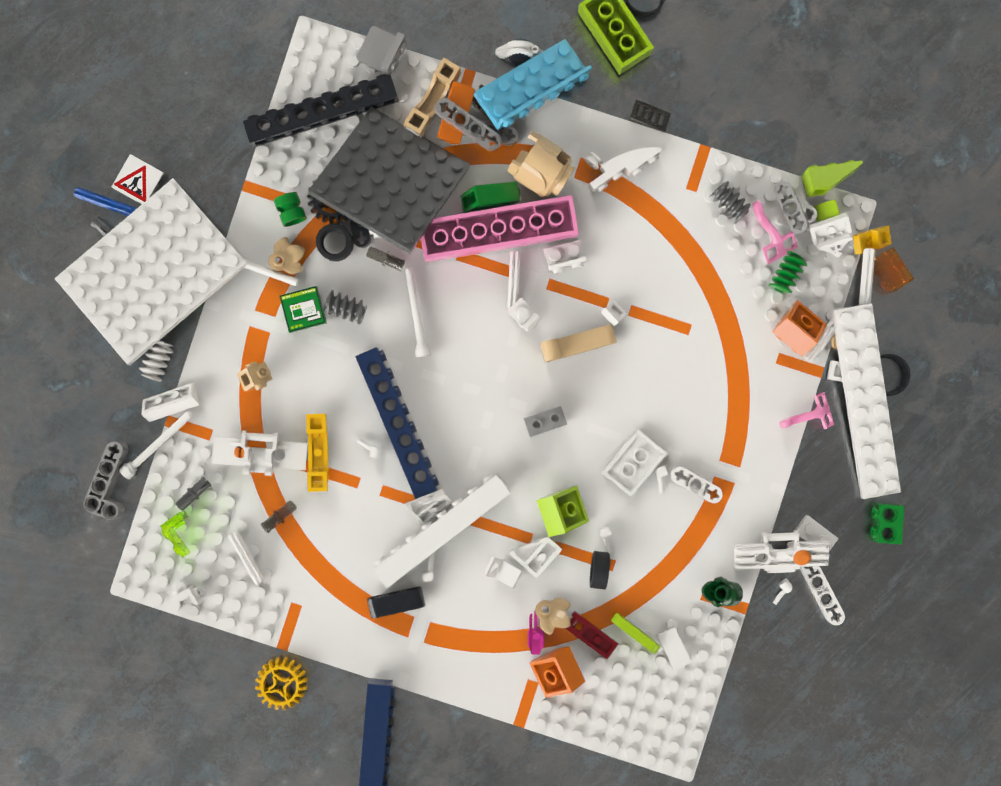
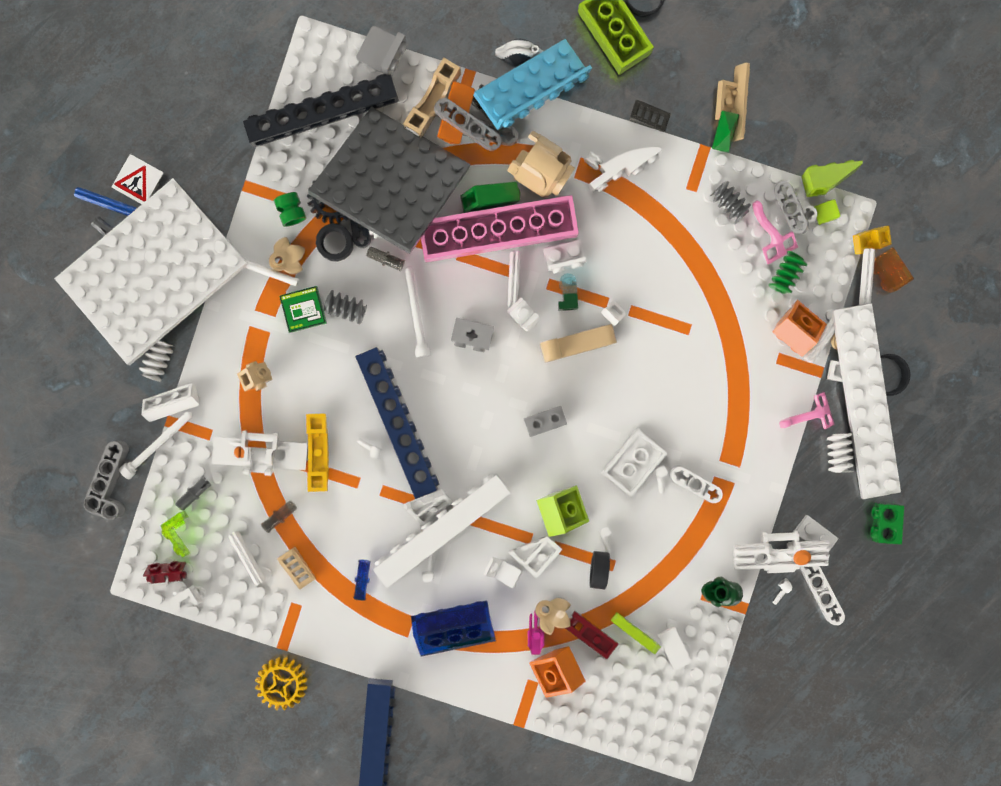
black beam [367,586,426,618] -> none
white slope [809,213,852,258] -> none
none -> dark red hinge [143,561,187,584]
none -> tan slope [277,547,316,589]
none -> clear blue pin [353,559,371,600]
none -> clear blue slope [411,600,496,657]
none -> light grey brick [451,318,494,353]
none -> leg [558,273,578,311]
none -> green slope [712,111,739,153]
none -> tan bracket [715,63,750,142]
none -> white piece [827,433,854,473]

